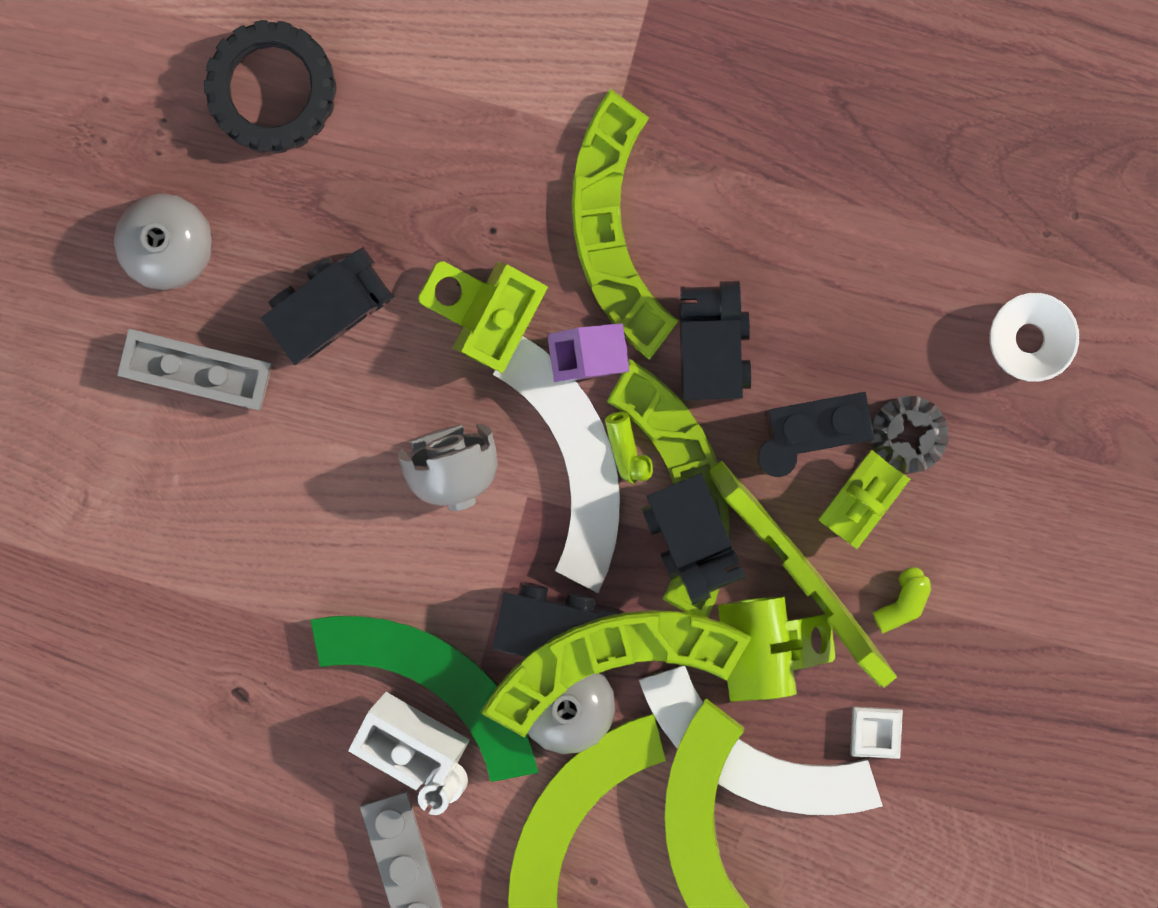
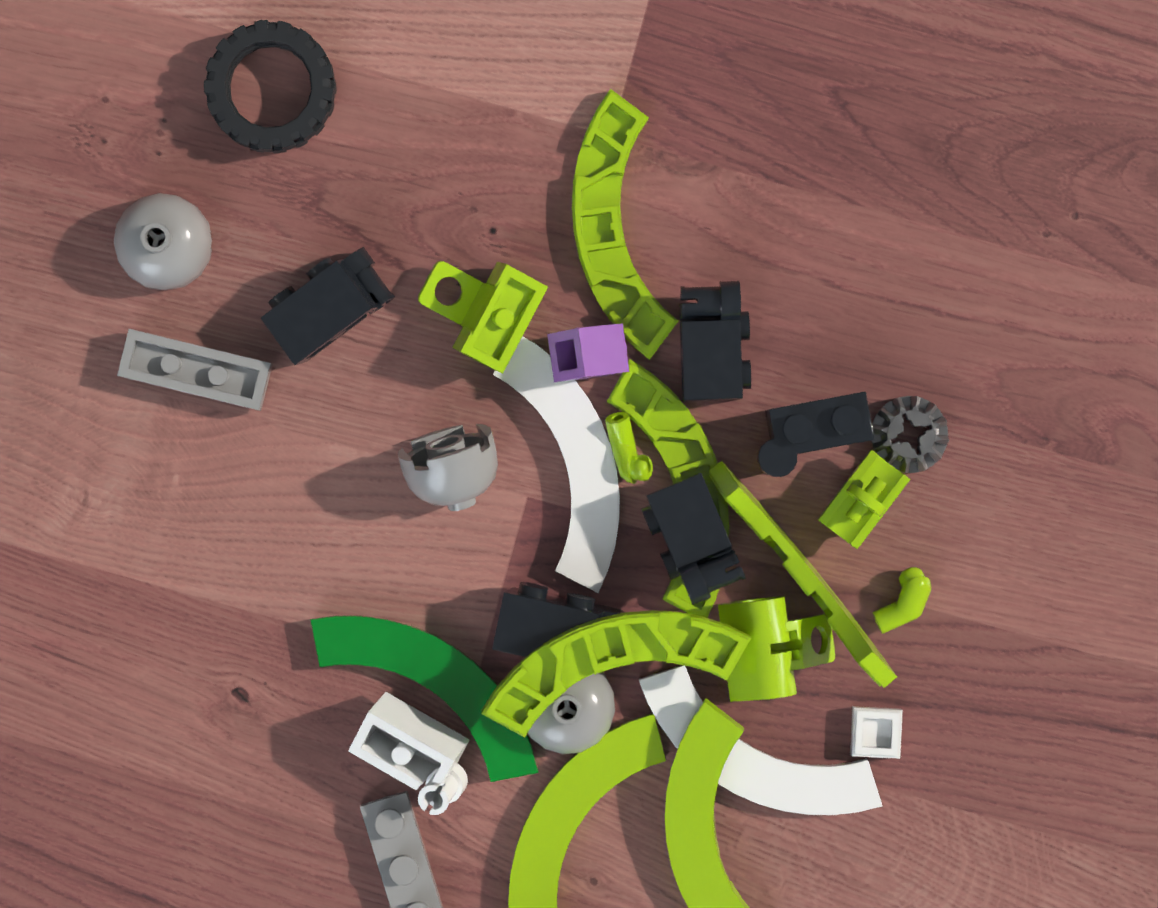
white piece [990,293,1079,382] -> none

